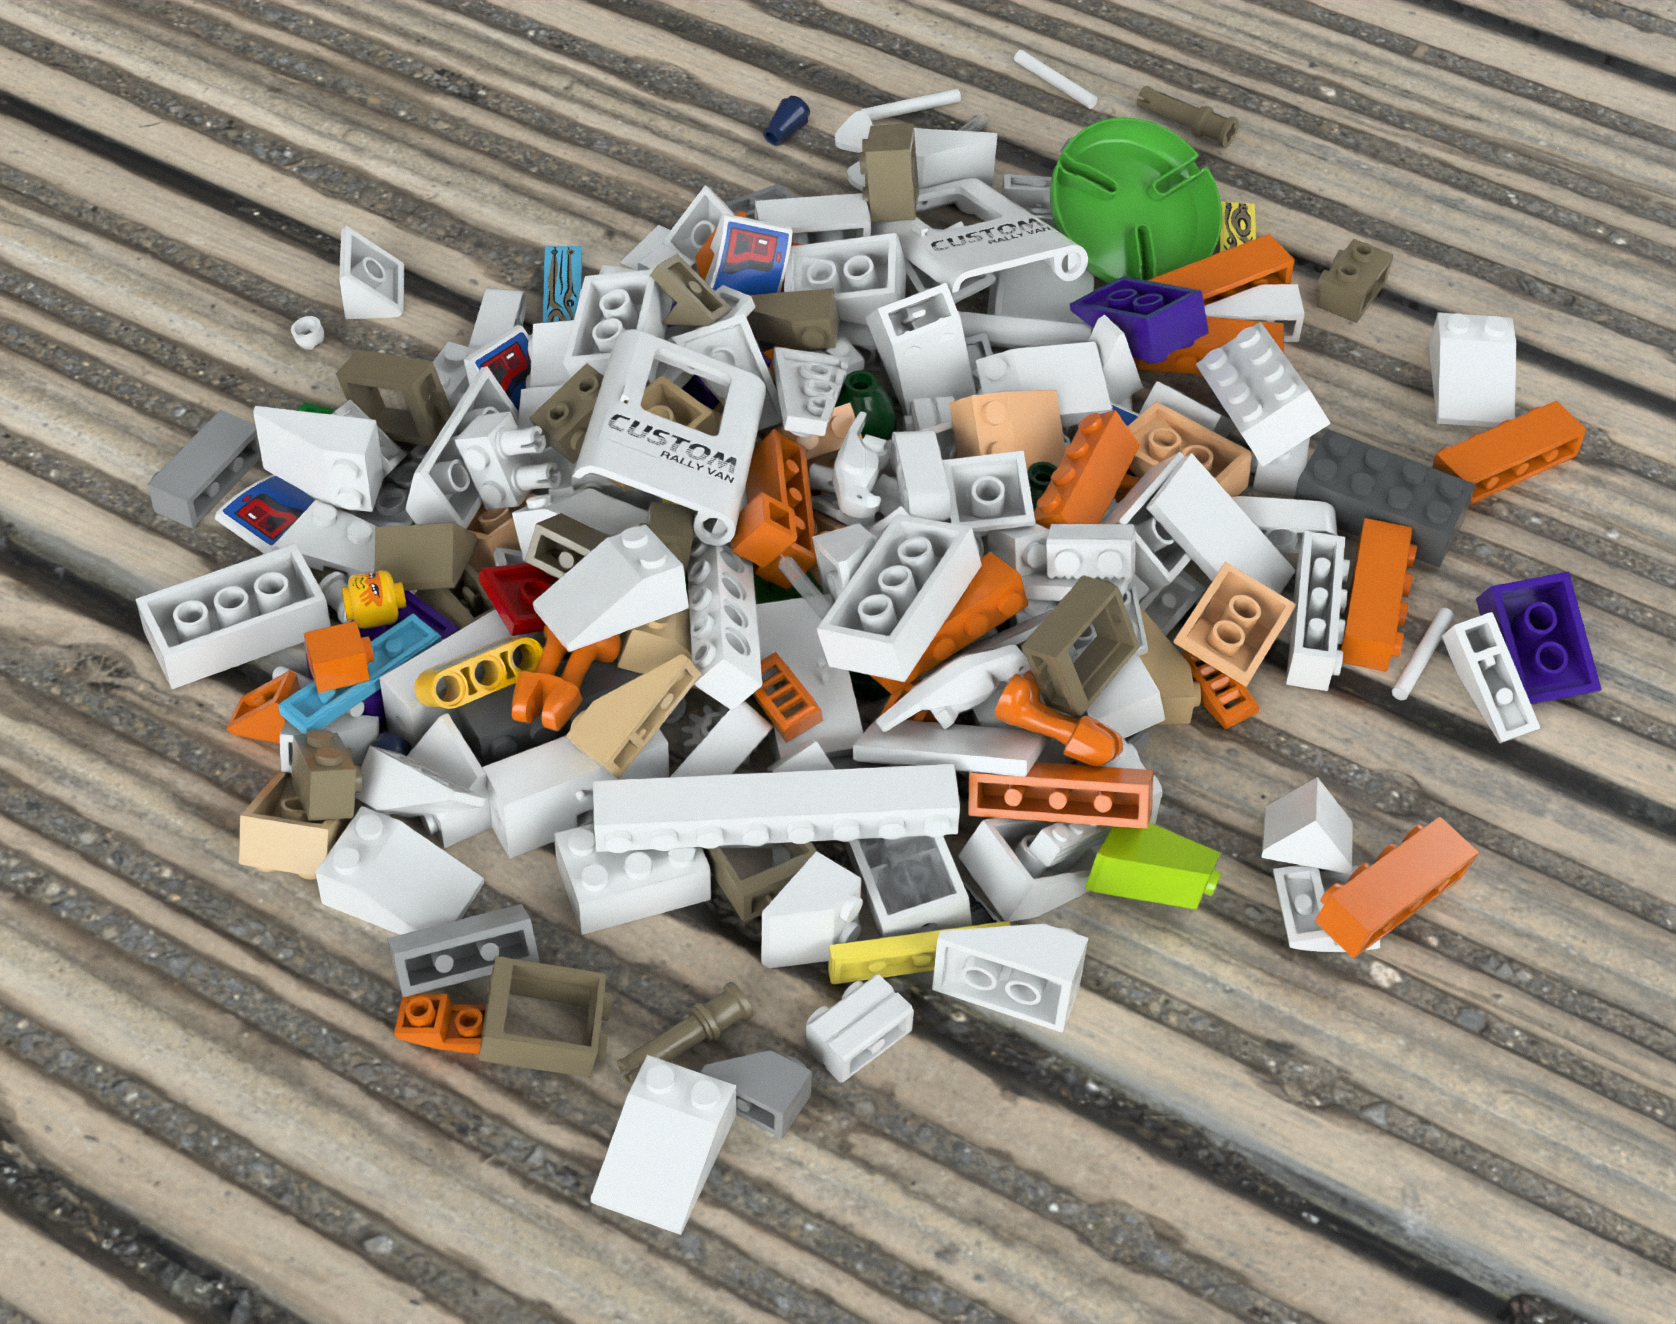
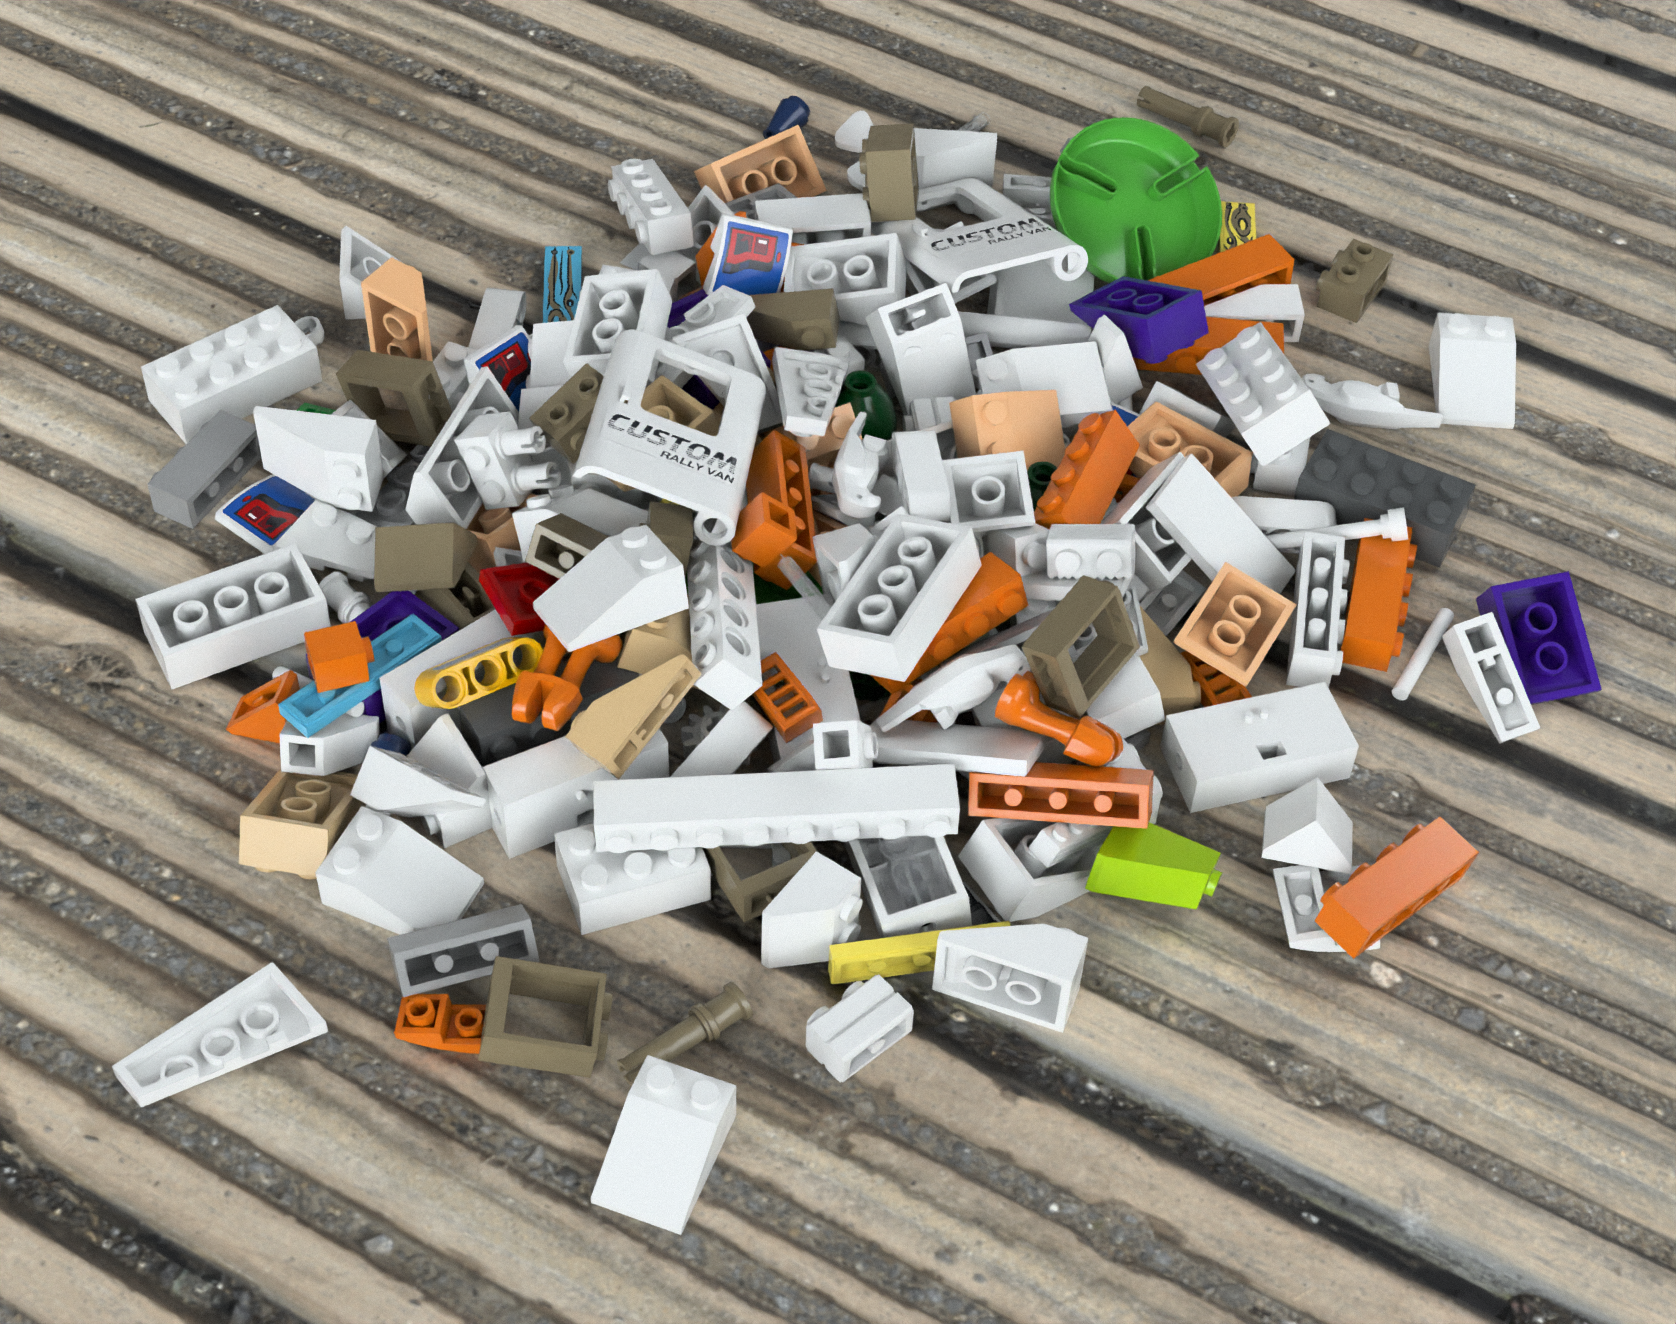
dark tan brick [291,729,362,821] -> none
yellow head [342,570,406,629] -> none
dark tan slope [650,254,732,326] -> none
light grey slope [700,1050,812,1139] -> none
white bar [861,89,961,121] -> none
white bar [1014,50,1098,109] -> none
orange brick [1432,401,1587,505] -> none
none -> white wing [112,962,328,1107]
none -> white brick [141,305,322,444]
none -> light nougat slope [361,257,433,361]
none -> white brick [608,159,694,255]
none -> light nougat slope [694,125,827,203]
none -> white brick [813,720,878,770]
none -> white brick [1160,682,1359,813]
none -> white piece [1265,507,1408,550]
none -> white animal [1302,374,1443,429]

